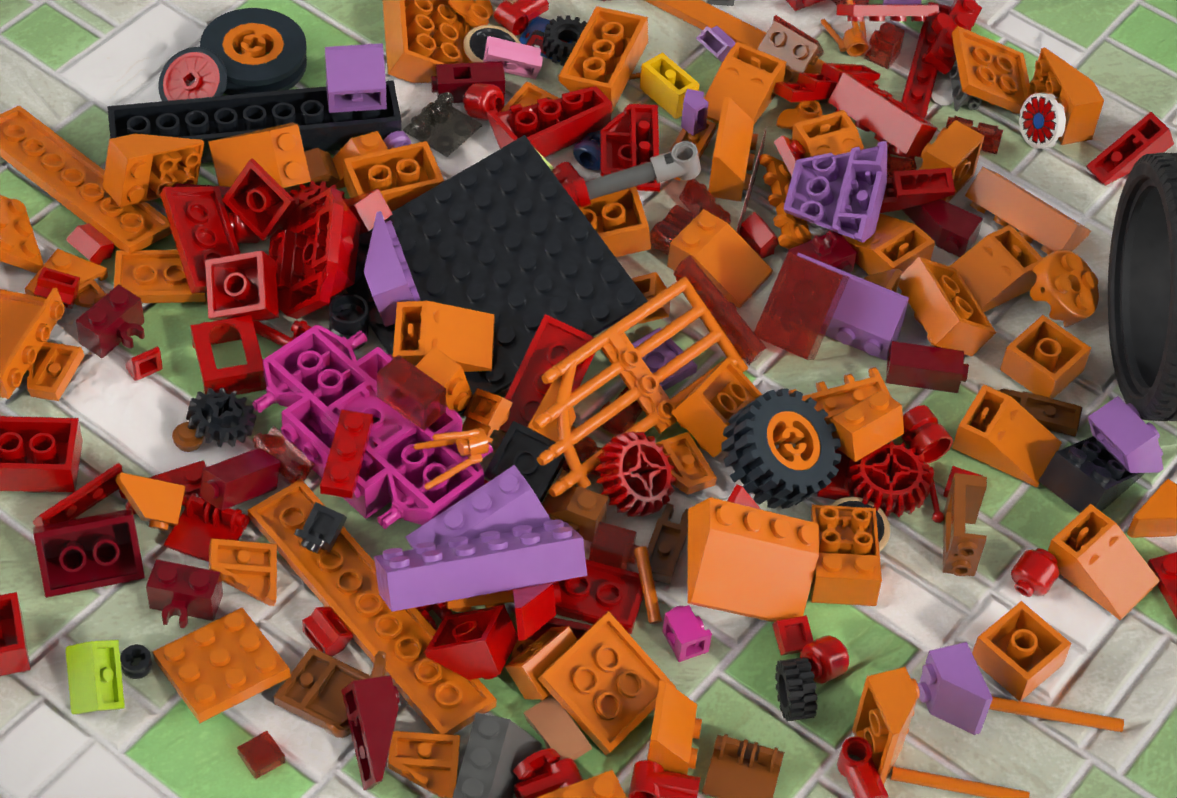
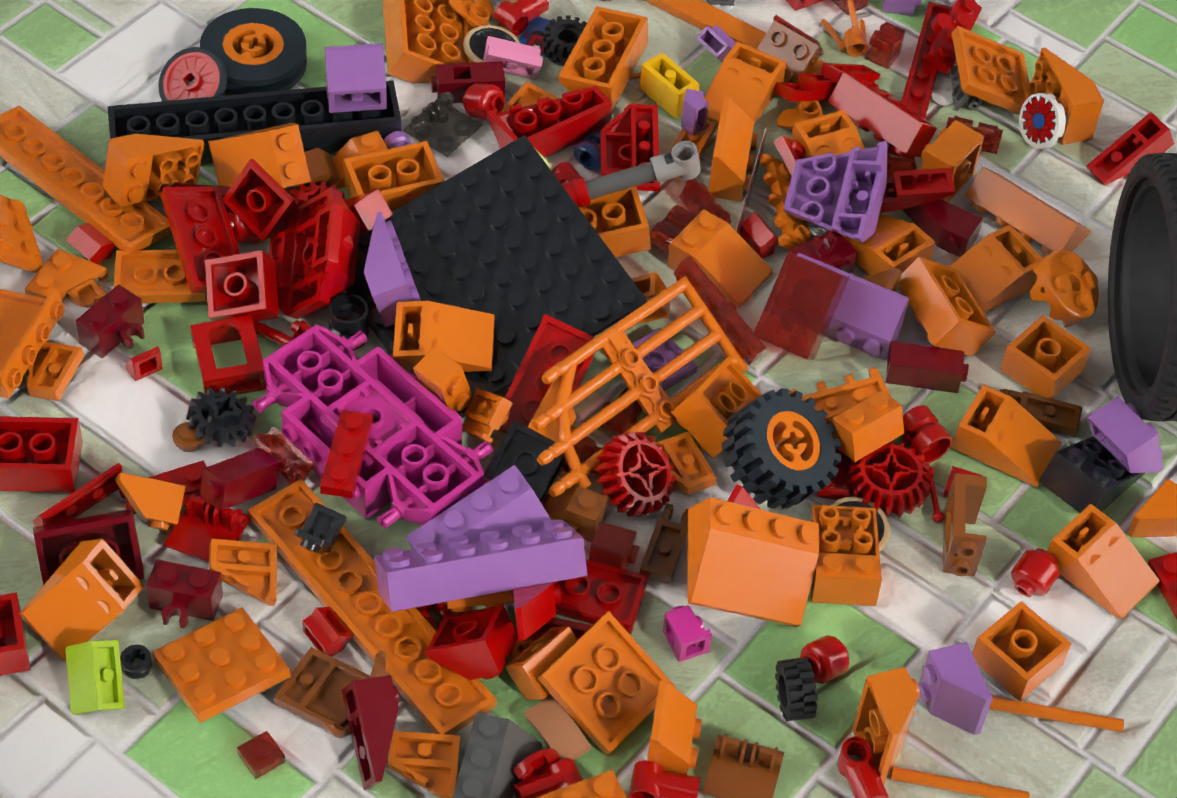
red piece [34,267,80,309] -> none
clear red brick [377,355,446,431] -> none
orange plant [413,428,489,490] -> none
orange piece [634,546,662,624] -> none
red plate [772,615,814,656] -> none
hinge [836,4,939,22] -> none
none -> orange slope [19,539,144,661]

